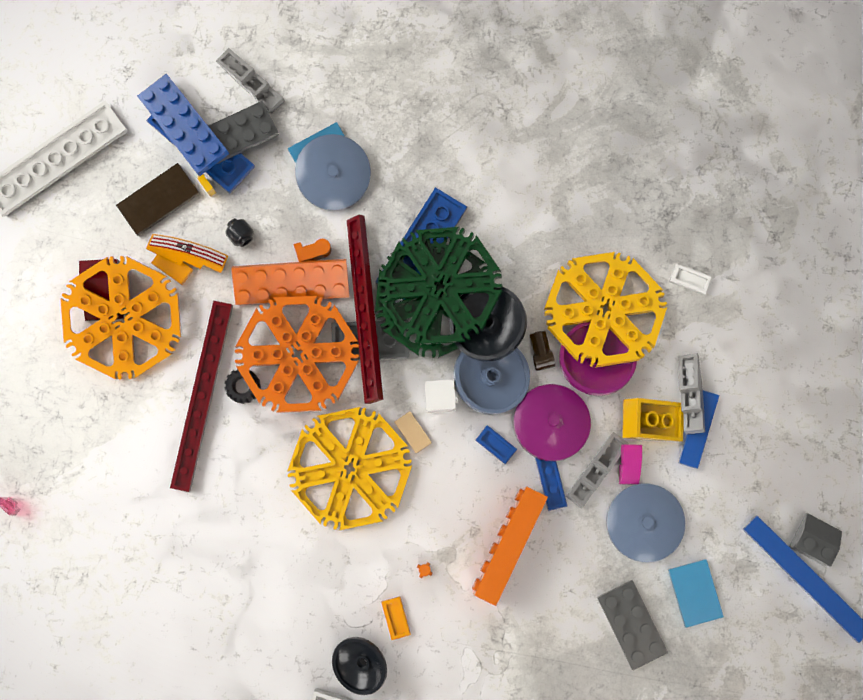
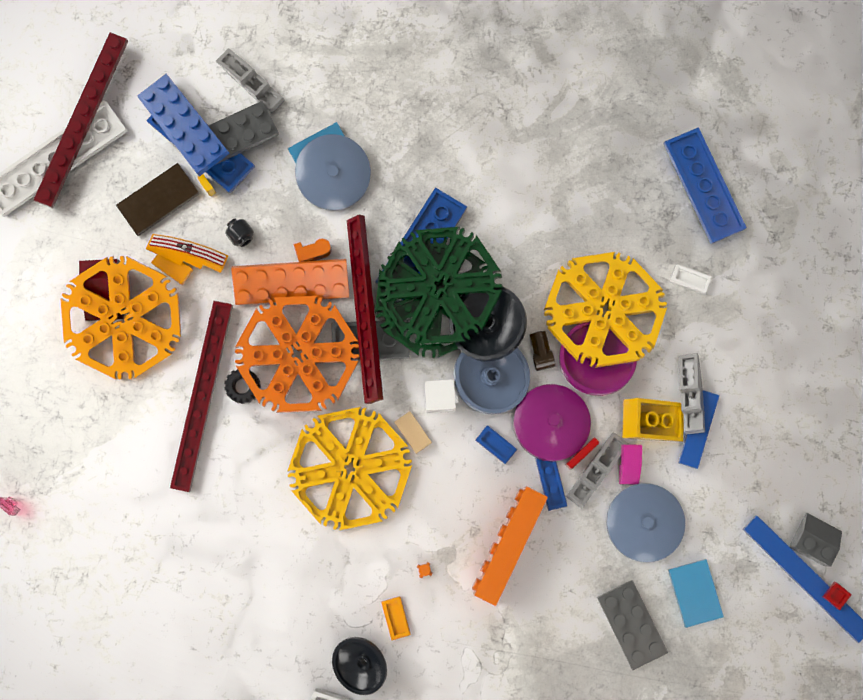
none -> dark red plate [34,32,128,209]
none -> red tile [565,437,599,469]
none -> blue plate [663,127,747,244]
none -> red tile [822,581,852,610]

